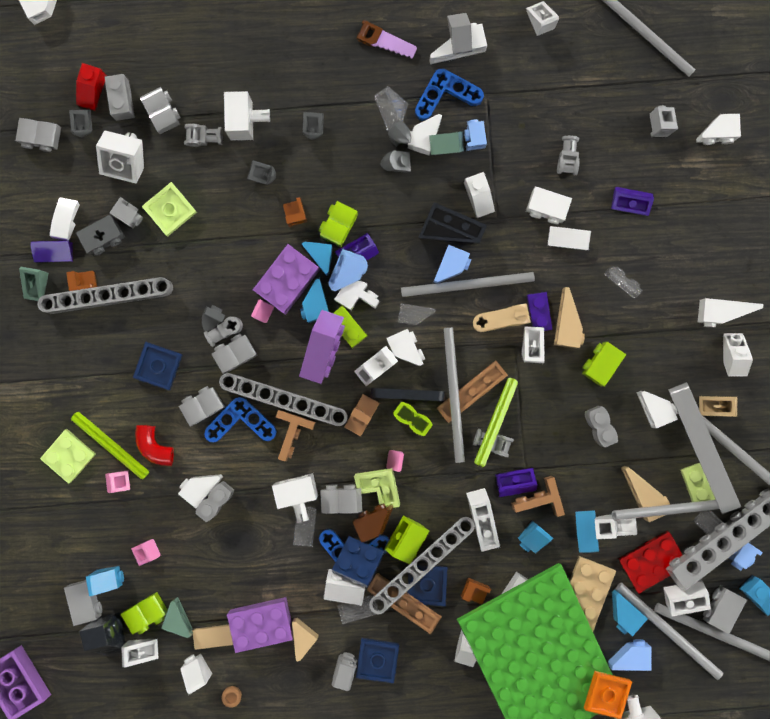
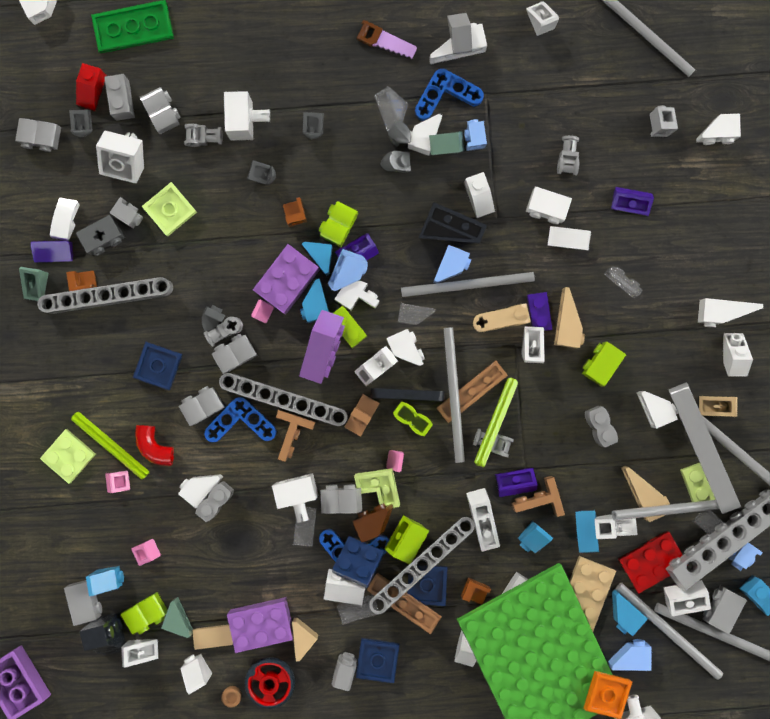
none -> green tile [91,0,174,54]
none -> red wheel [245,657,295,709]

